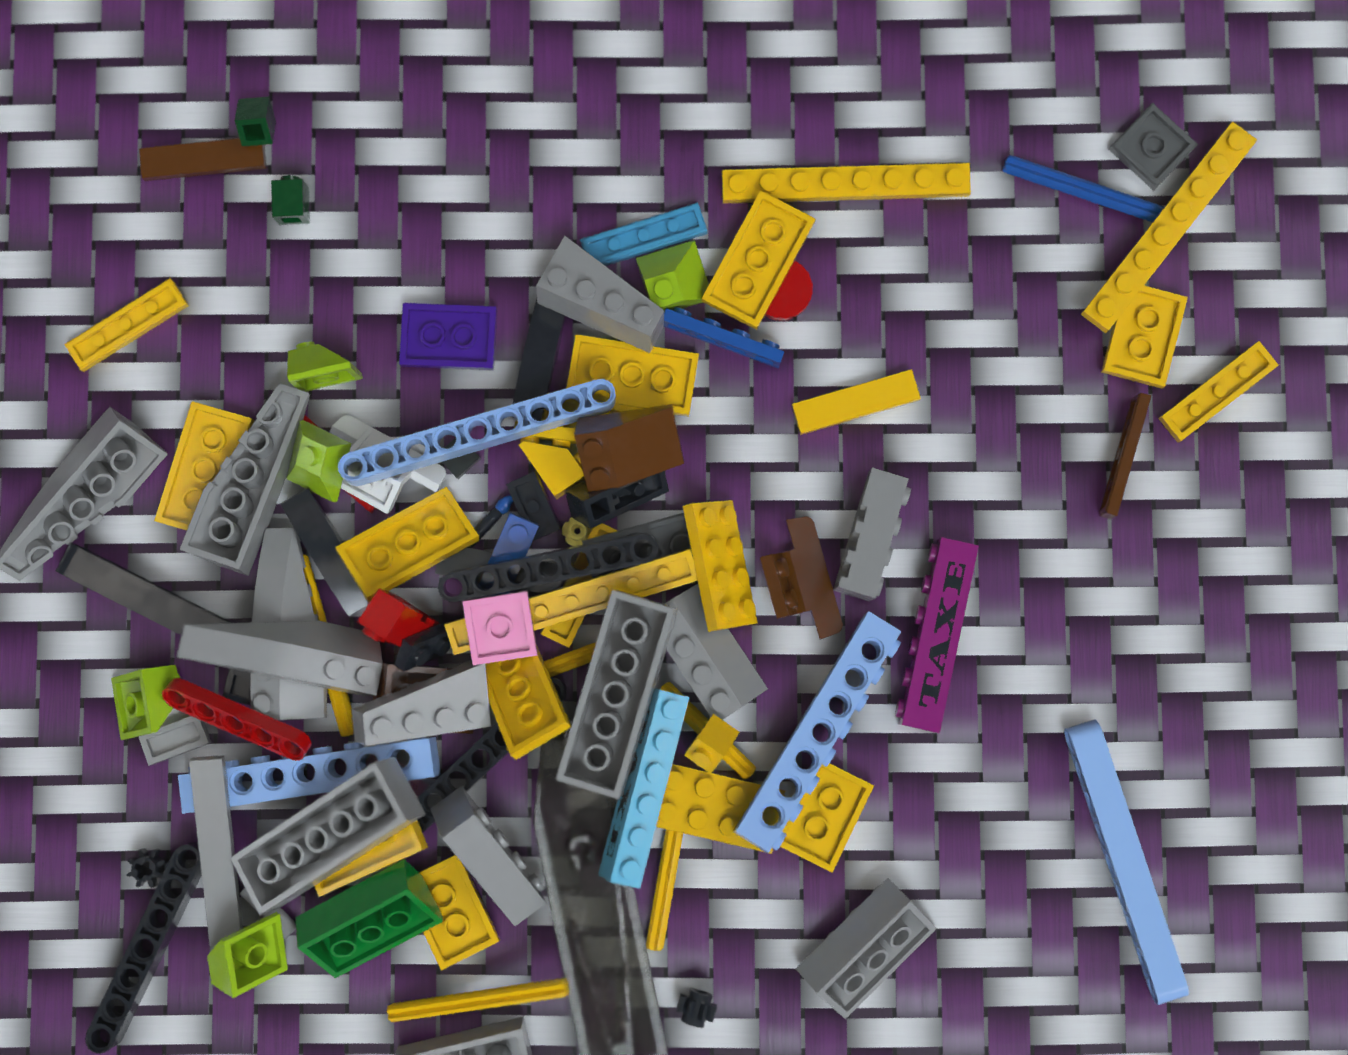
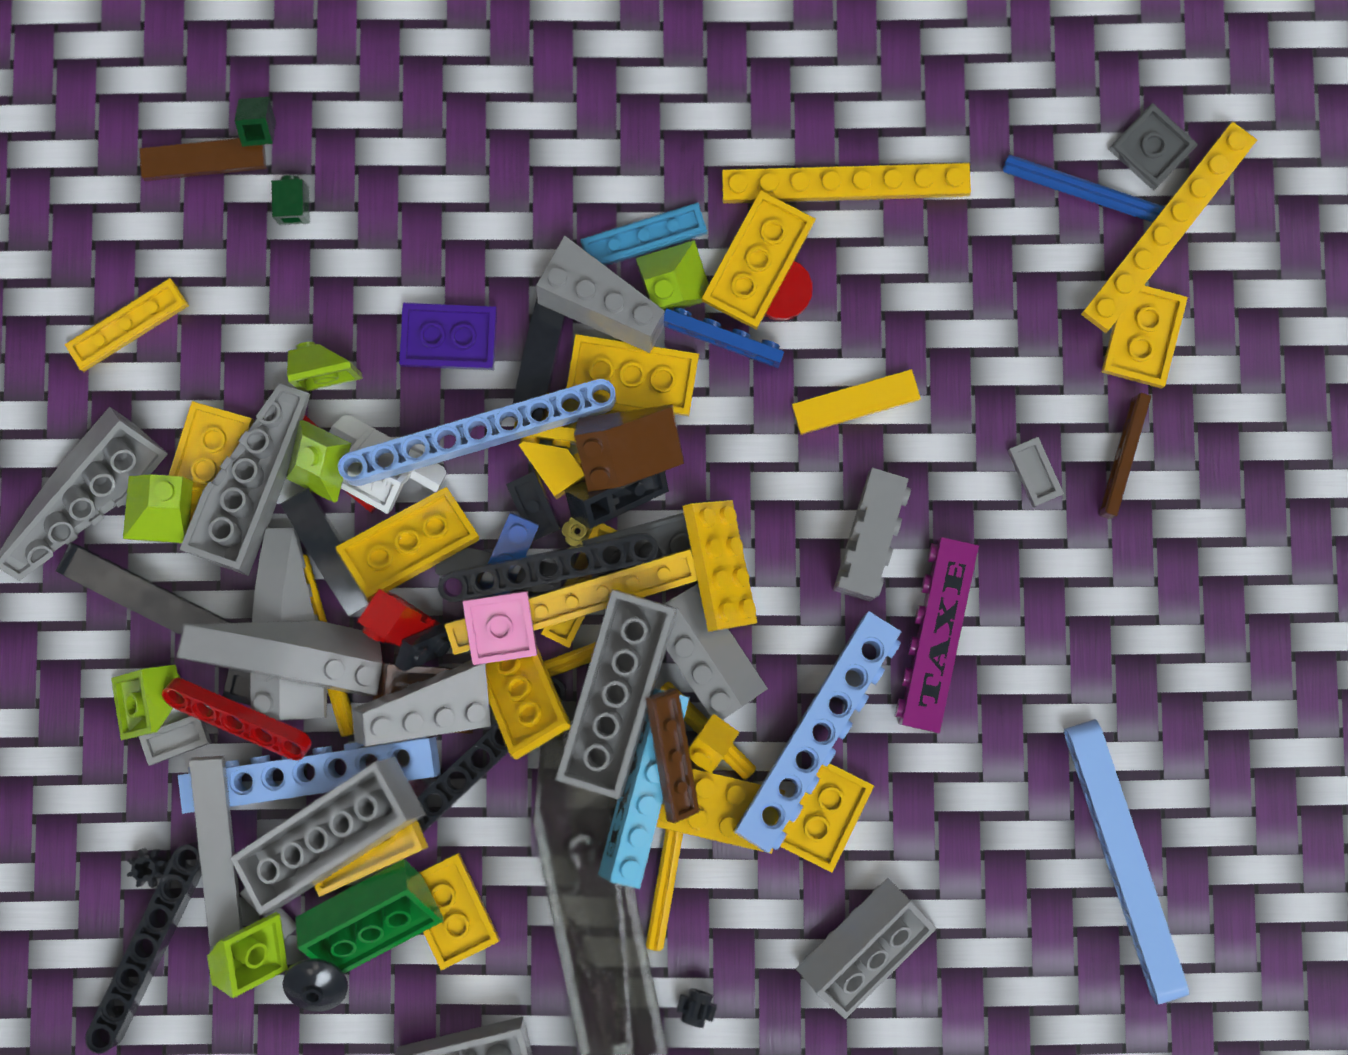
yellow axle [387,978,570,1022] -> none
light grey wedge [431,786,546,926] -> none
pearl dark grey tile [442,438,481,479] -> none
black piece [467,495,514,548] -> none
reddish brown plate [760,516,843,640] -> none
yellow plate [1158,341,1279,443] -> none
none -> lime slope [123,474,193,543]
none -> black dish [283,959,348,1011]
none -> reddish brown tile [646,688,699,823]
none -> light grey tile [1007,437,1064,507]

